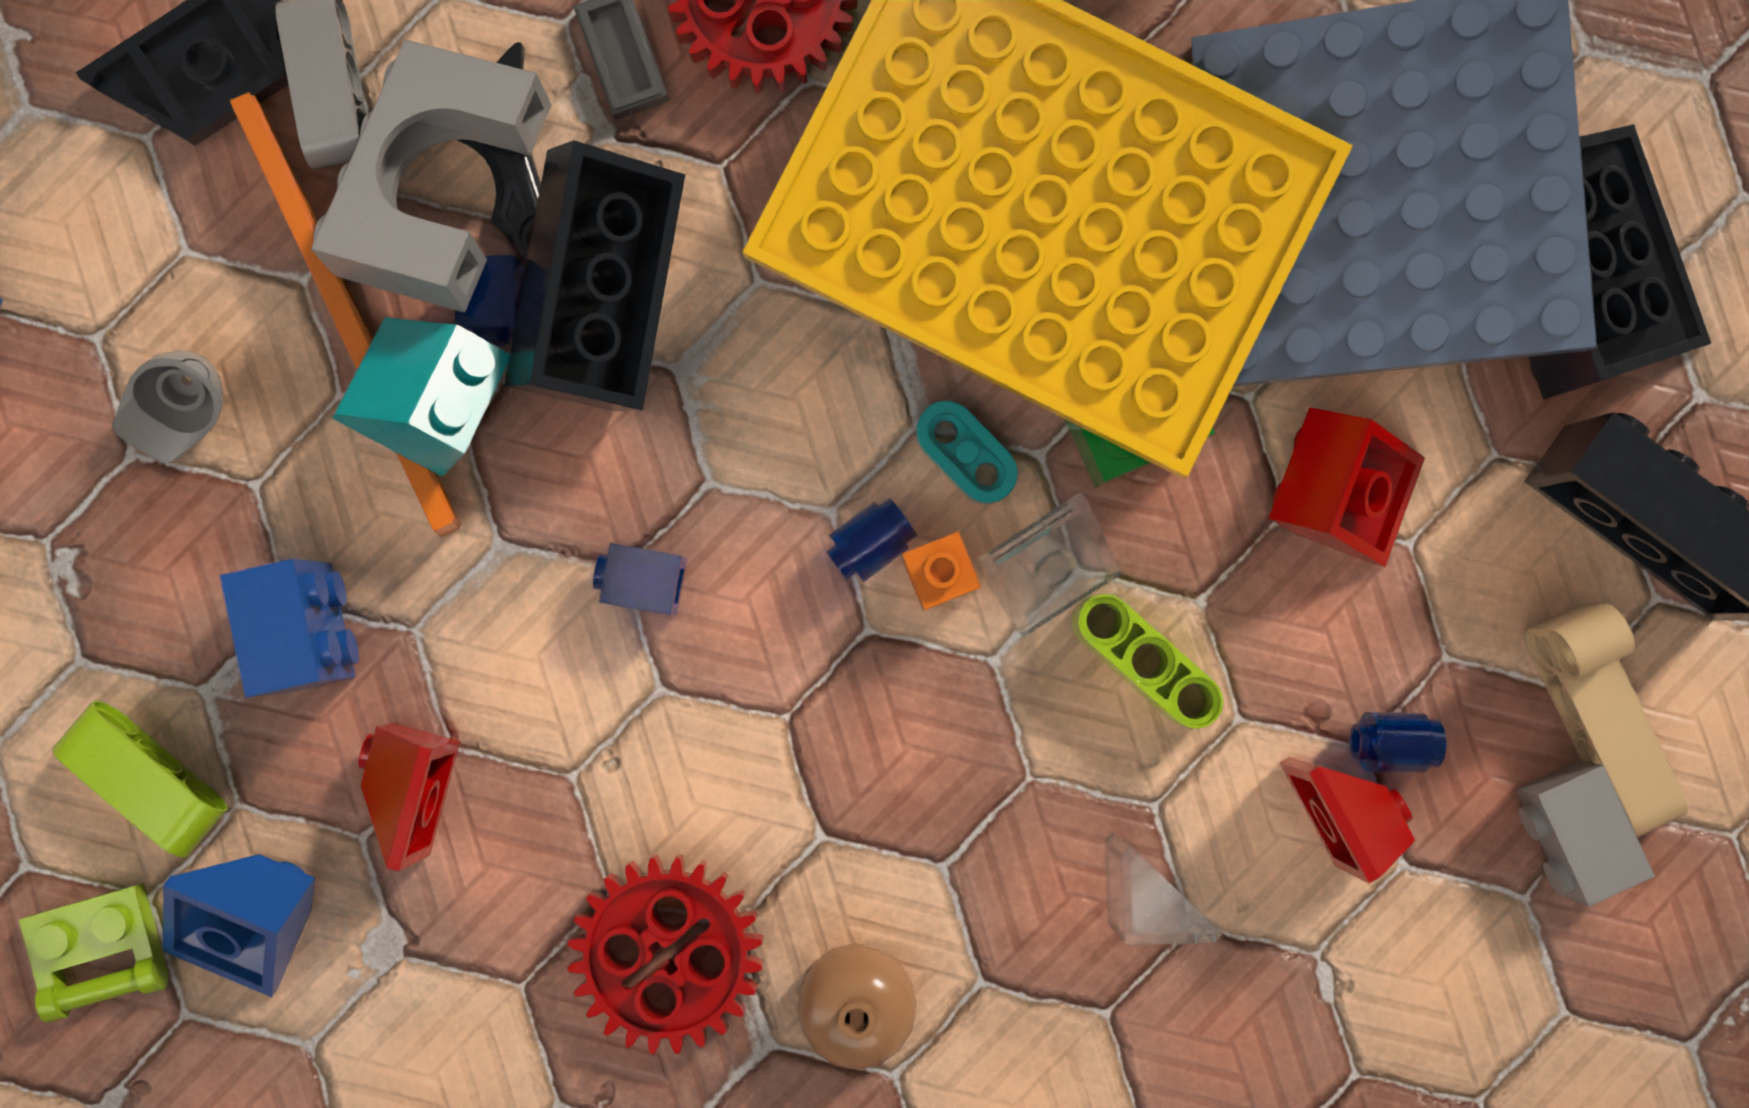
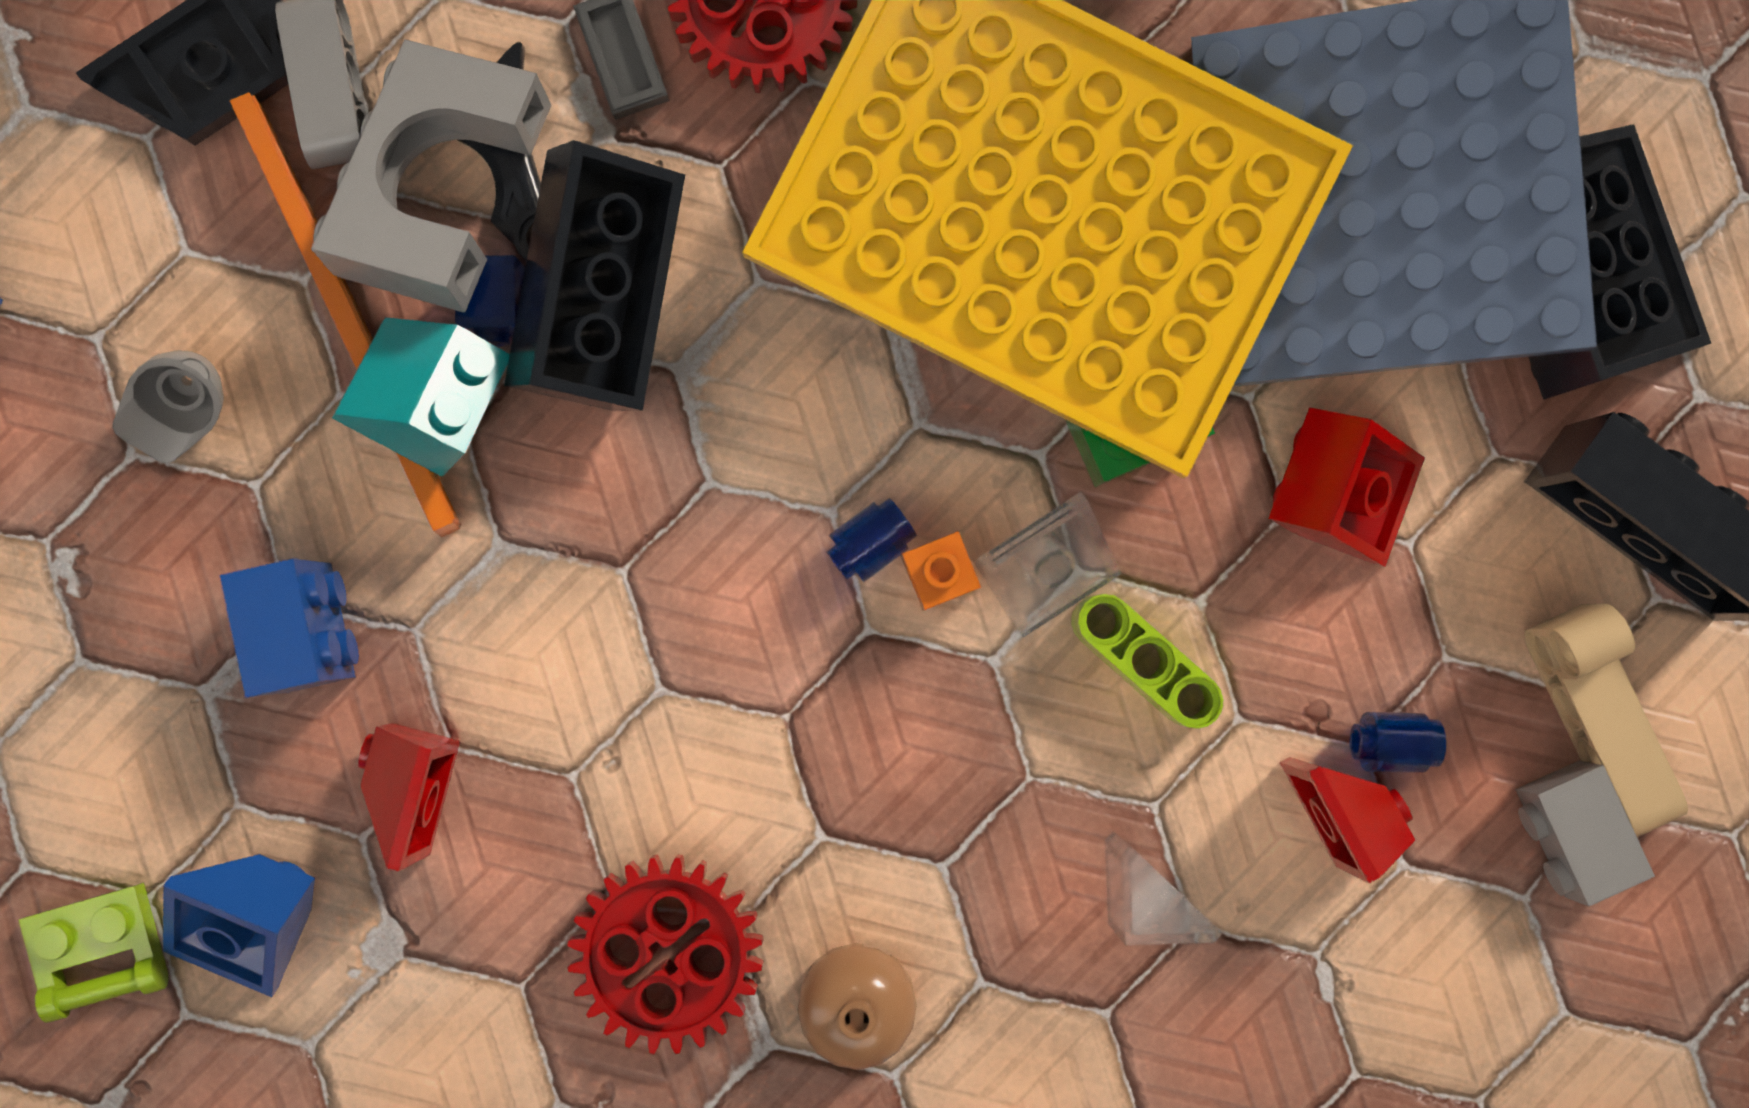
lime beam [52,700,228,858] -> none
clear blue brick [593,543,687,616] -> none
teal plate [916,401,1018,504] -> none

